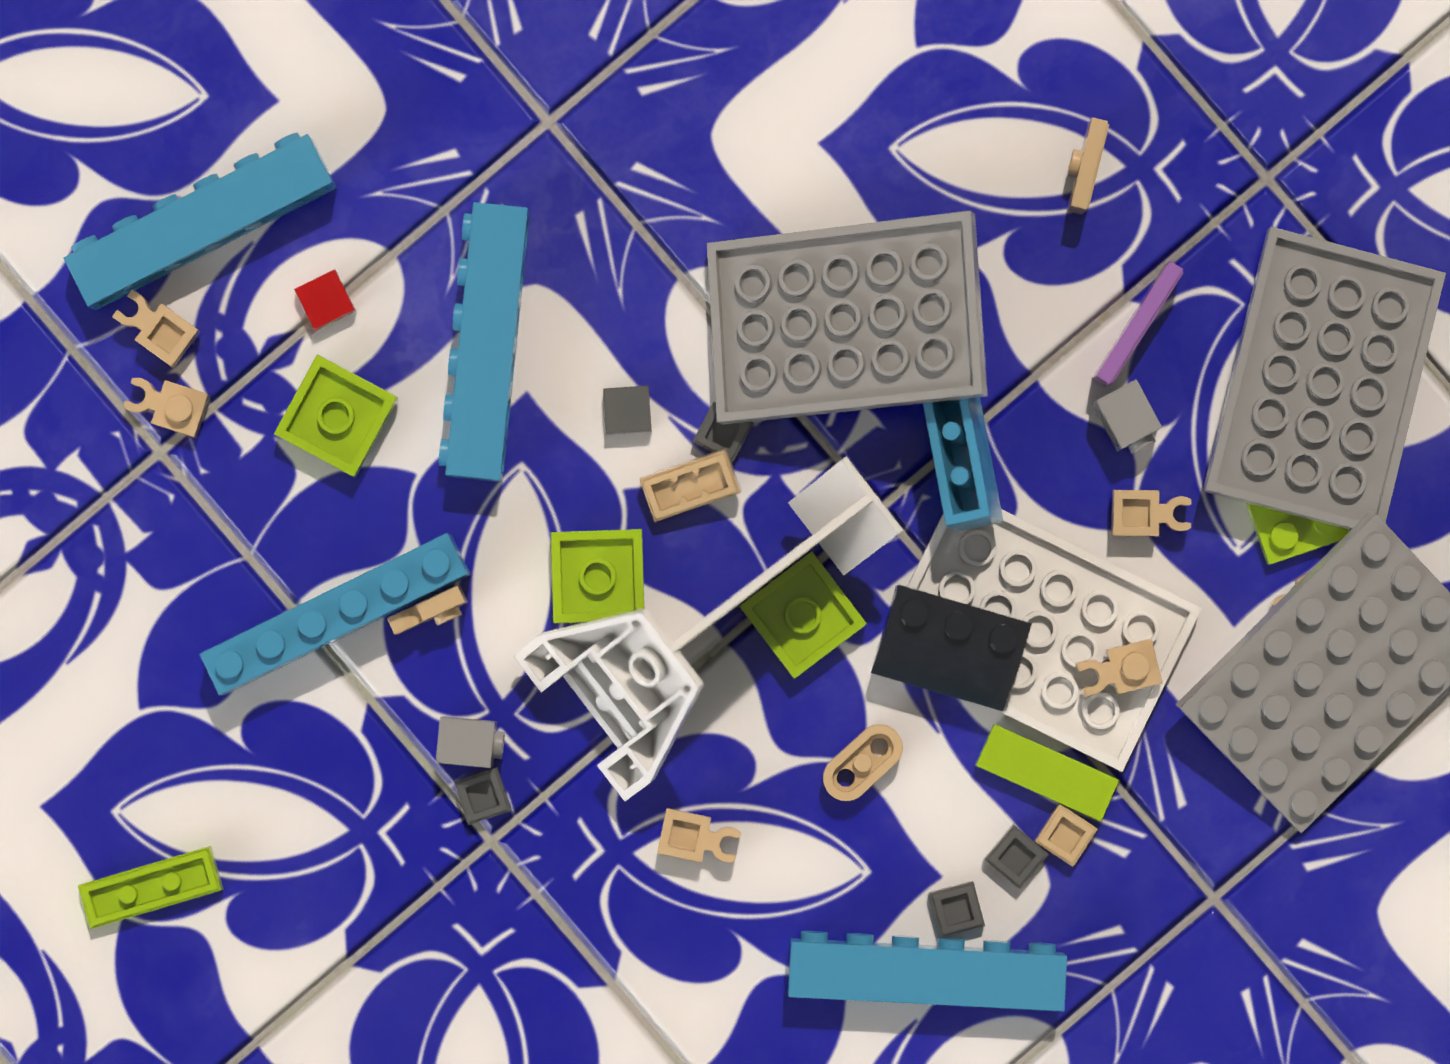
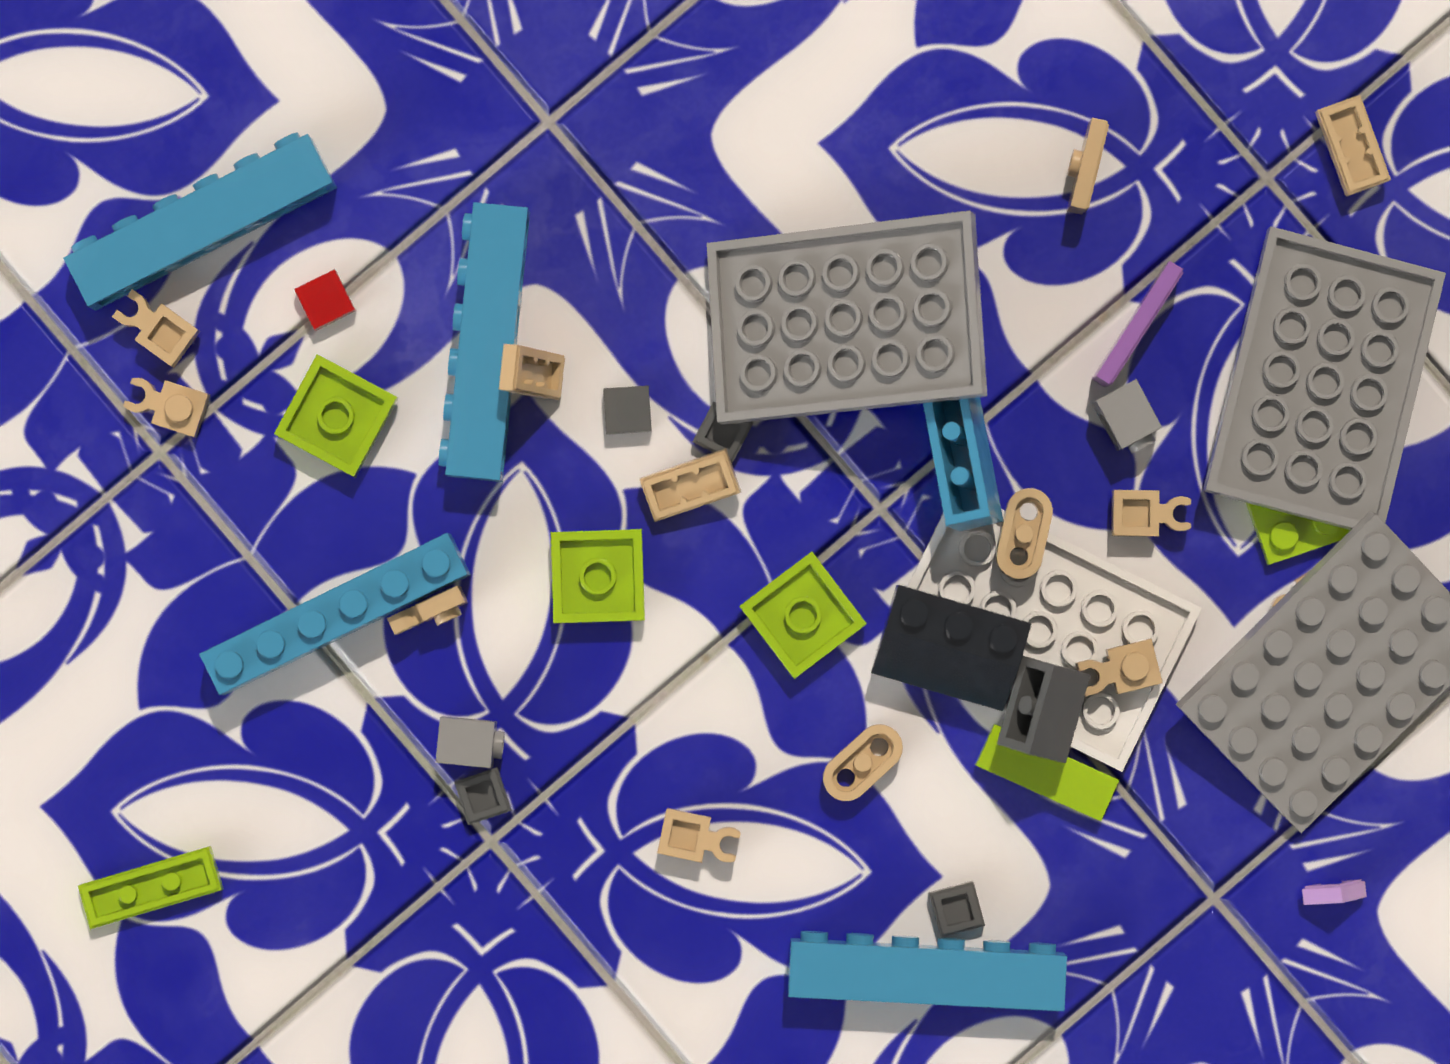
white piece [514,457,903,801] -> none
dark grey tile [984,824,1049,889] -> none
tan tile [1034,803,1098,867] -> none
none -> tan plate [499,344,565,401]
none -> tan plate [996,488,1053,579]
none -> dark grey brick [997,656,1091,763]
none -> lavender tile [1302,879,1367,905]
none -> tan plate [1315,95,1391,197]

